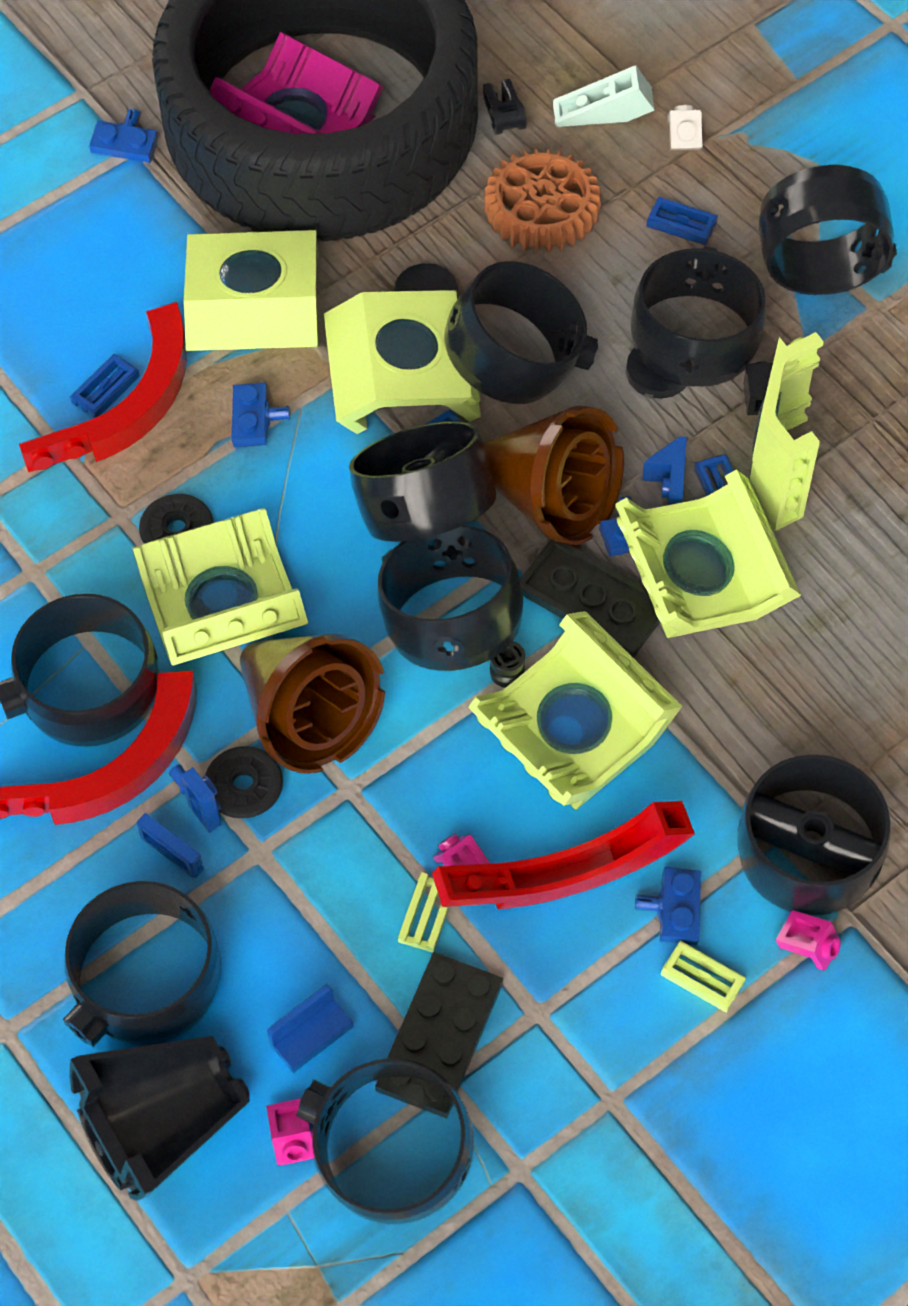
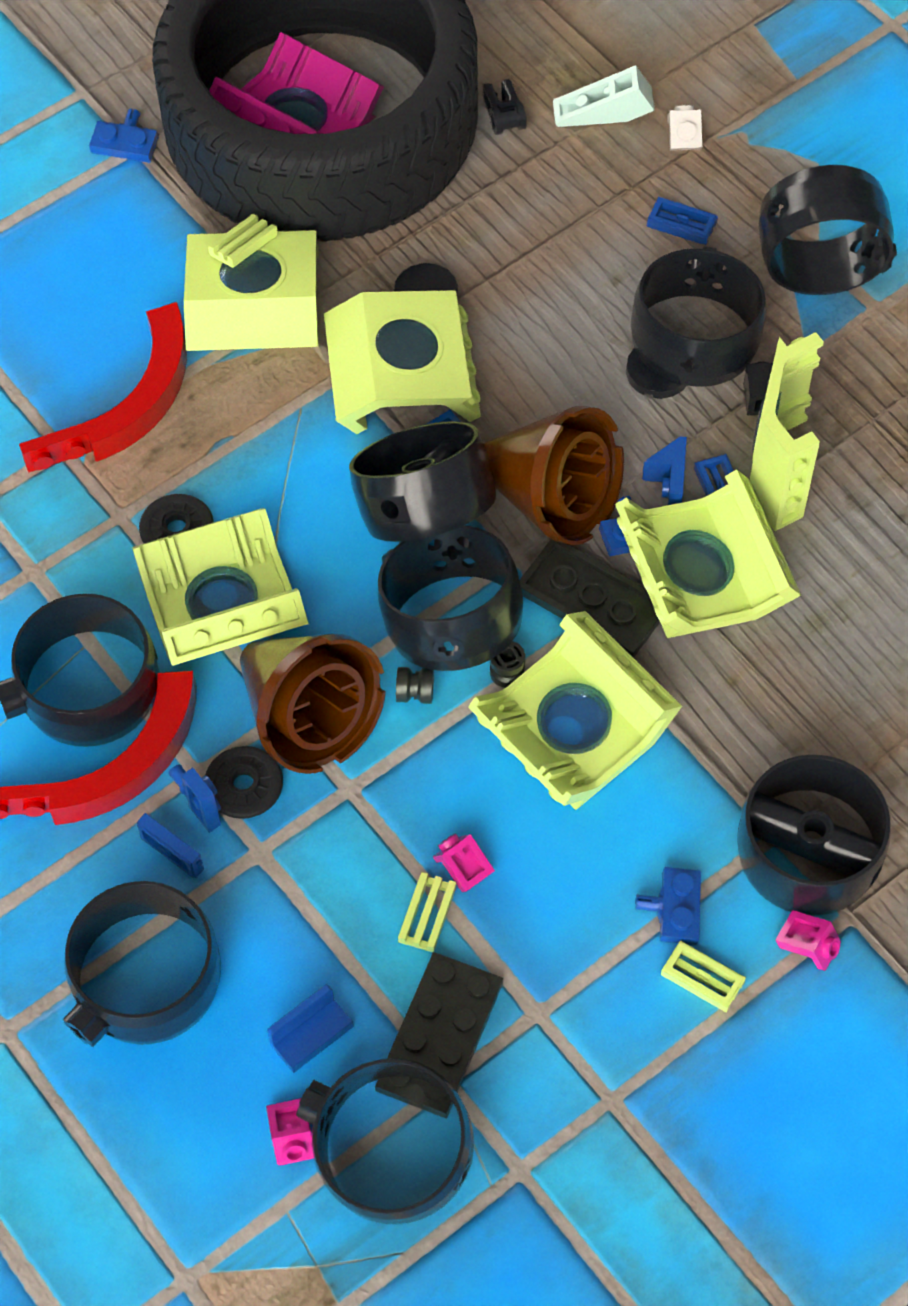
black cone [69,1036,250,1200] -> none
blue tile [70,354,140,418] -> none
blue plate [231,382,291,447] -> none
red arch [432,801,695,910] -> none
black cylinder [444,261,598,404] -> none
nougat gear [484,148,601,253] -> none
none -> yellowish green tile [208,214,277,268]
none -> pearl dark grey wheel [396,667,434,704]

